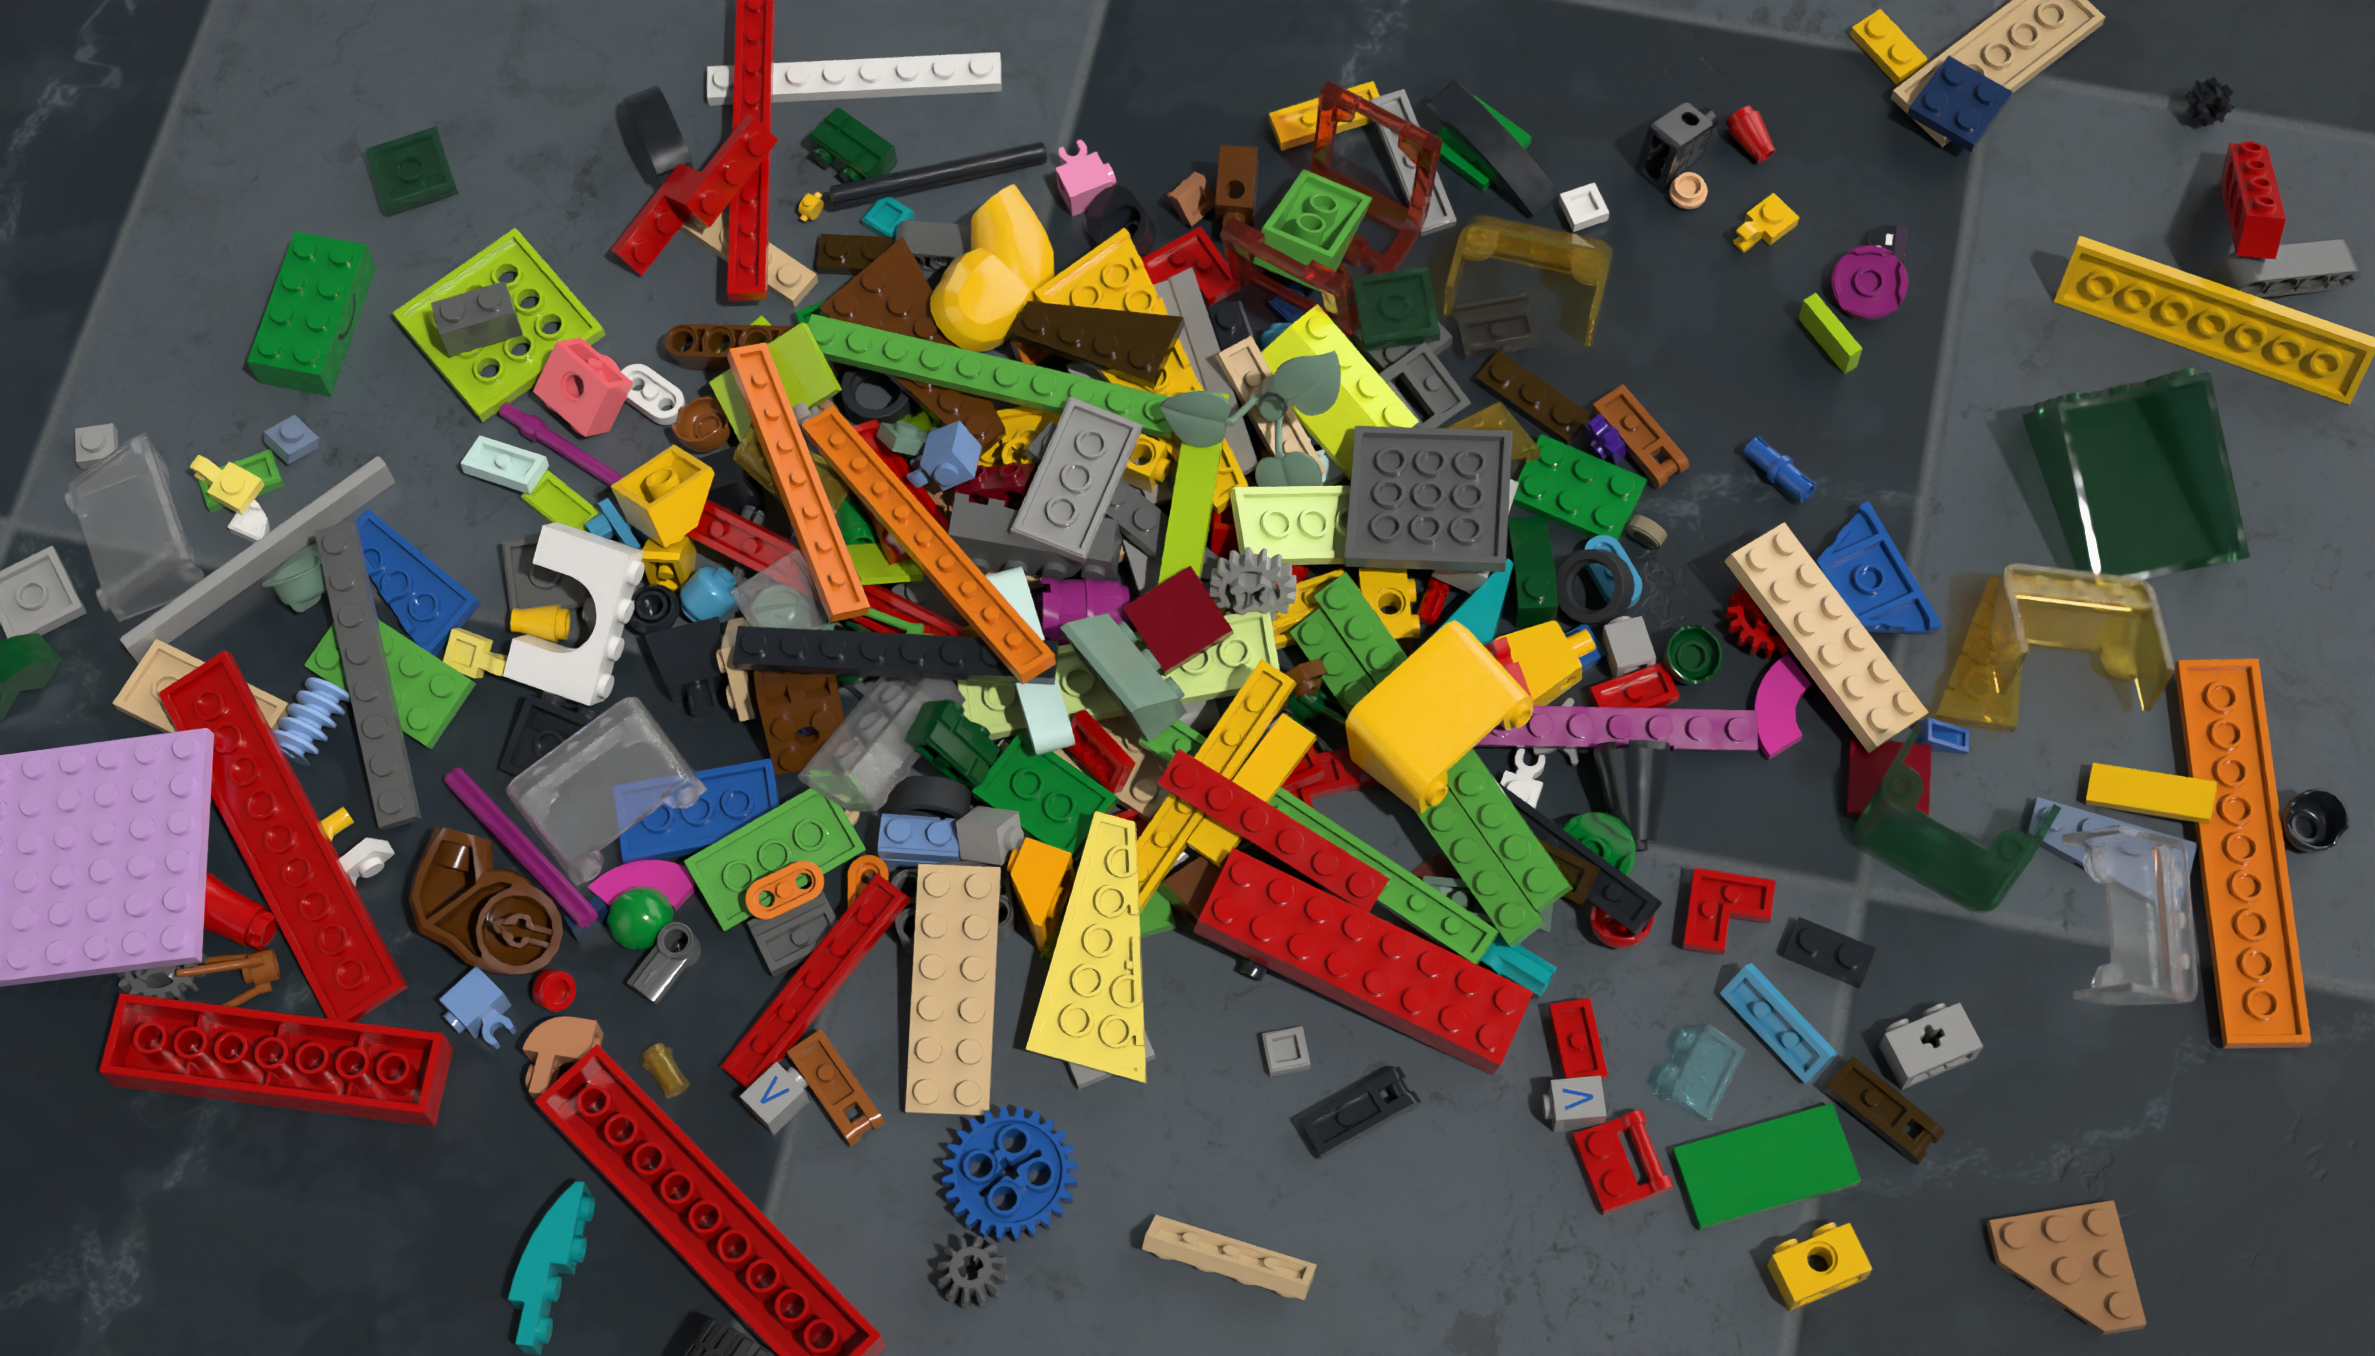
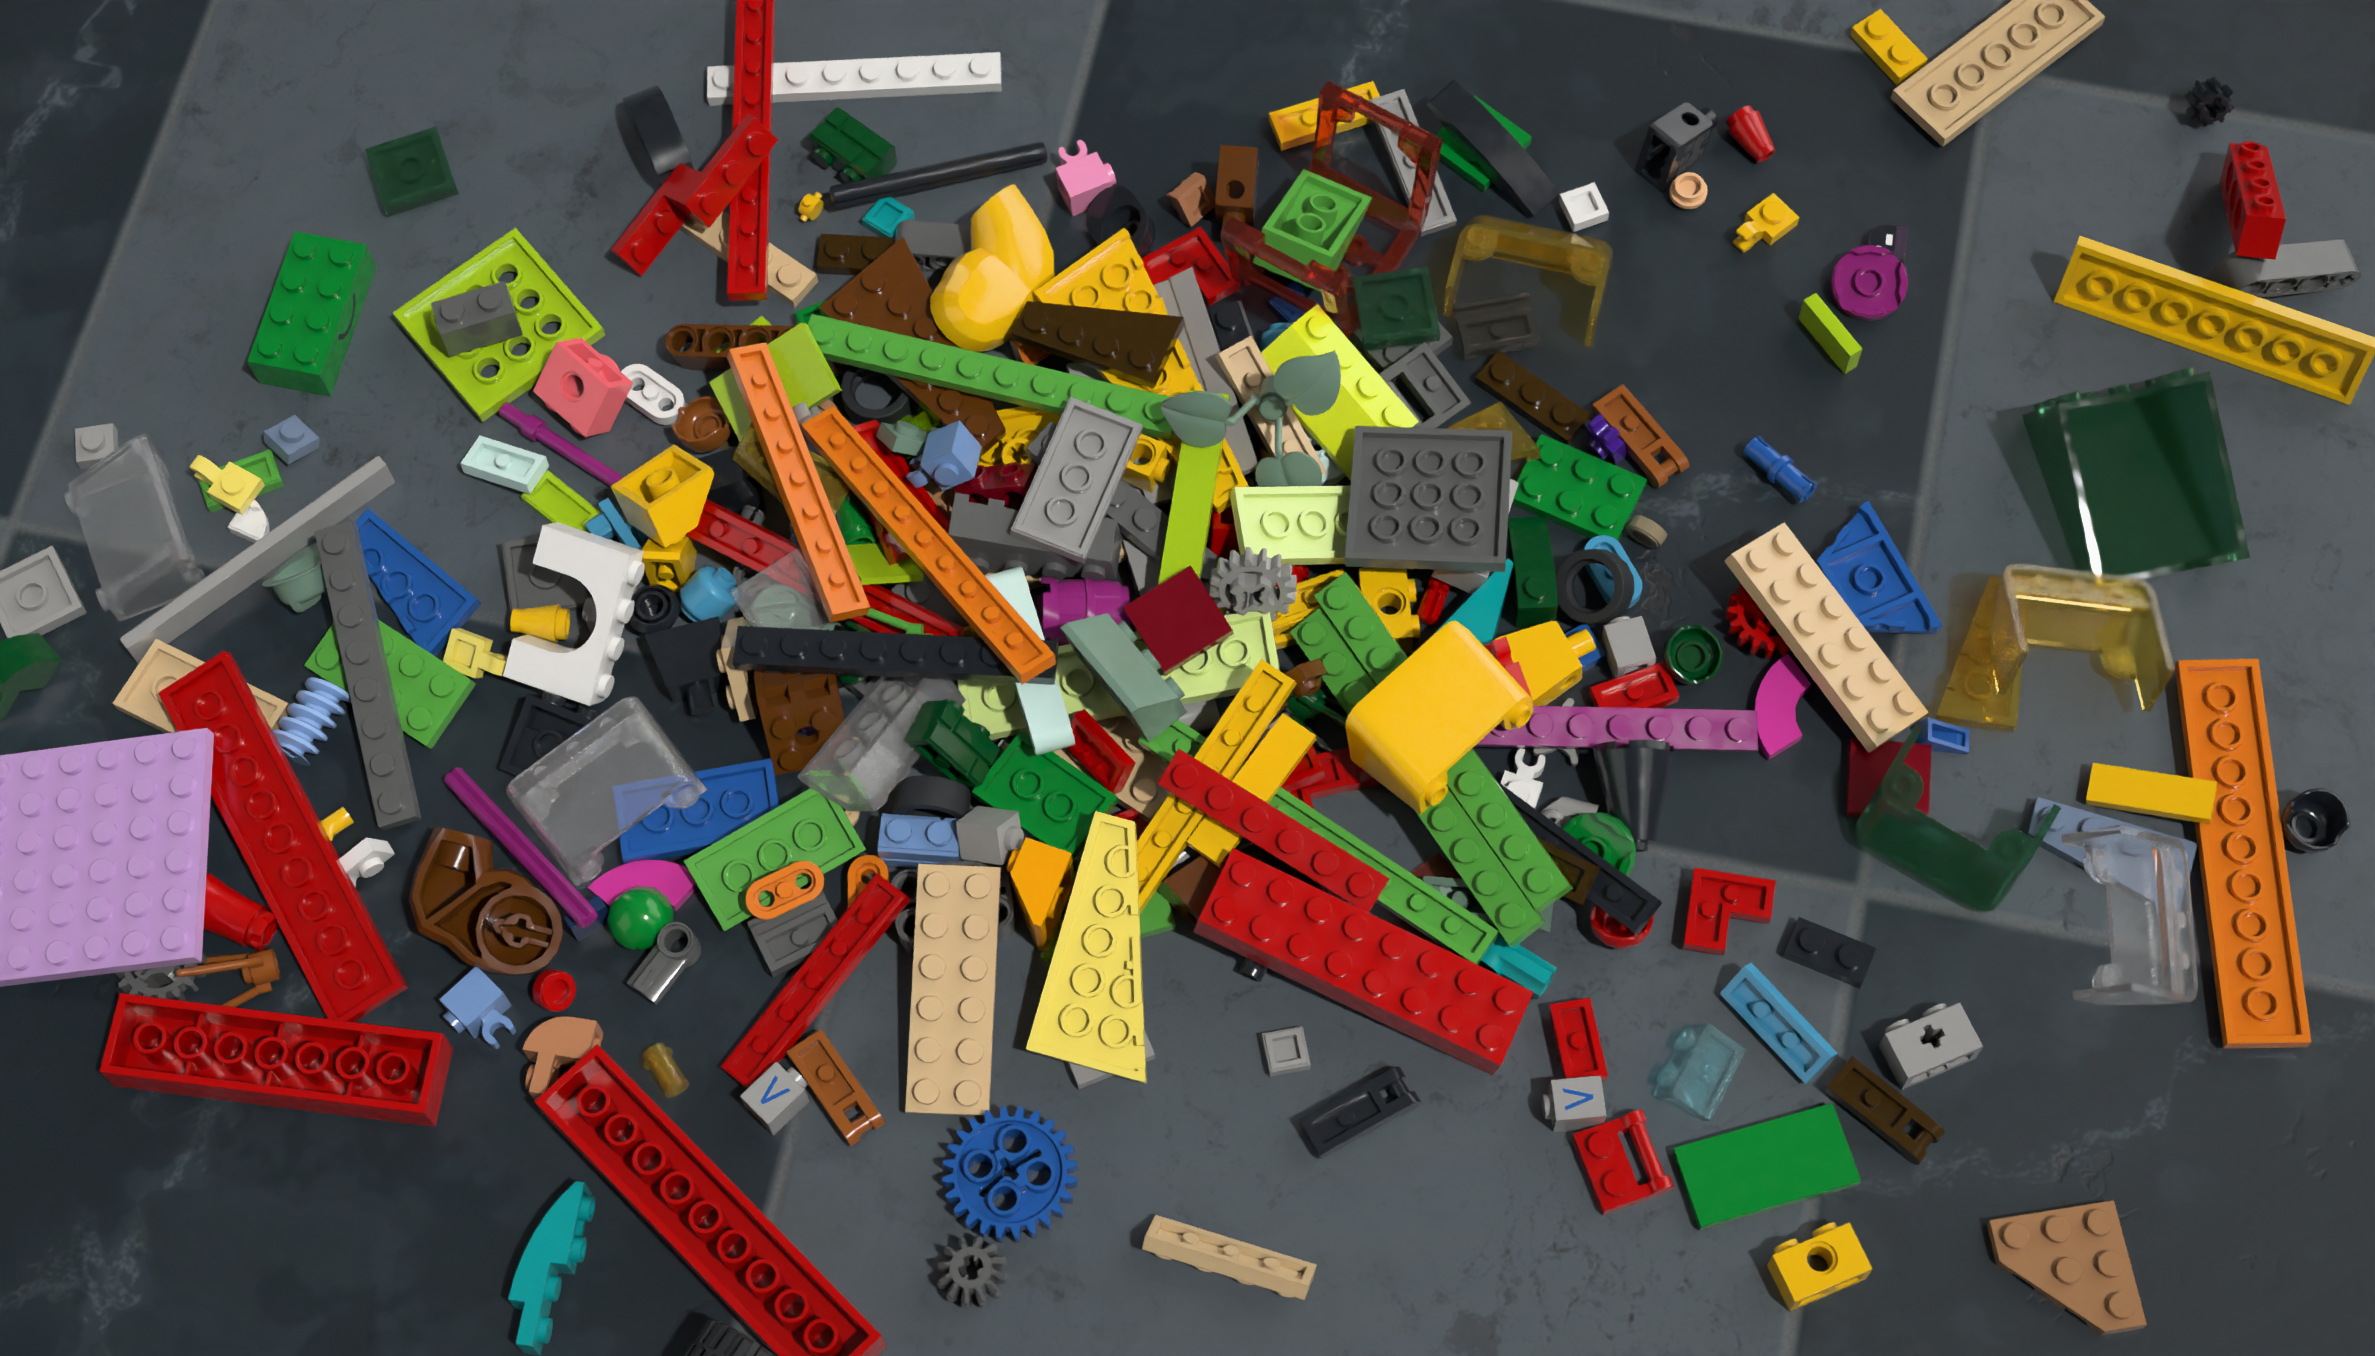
dark blue plate [1907,55,2013,152] -> none
none -> light grey arm [1541,797,1599,828]

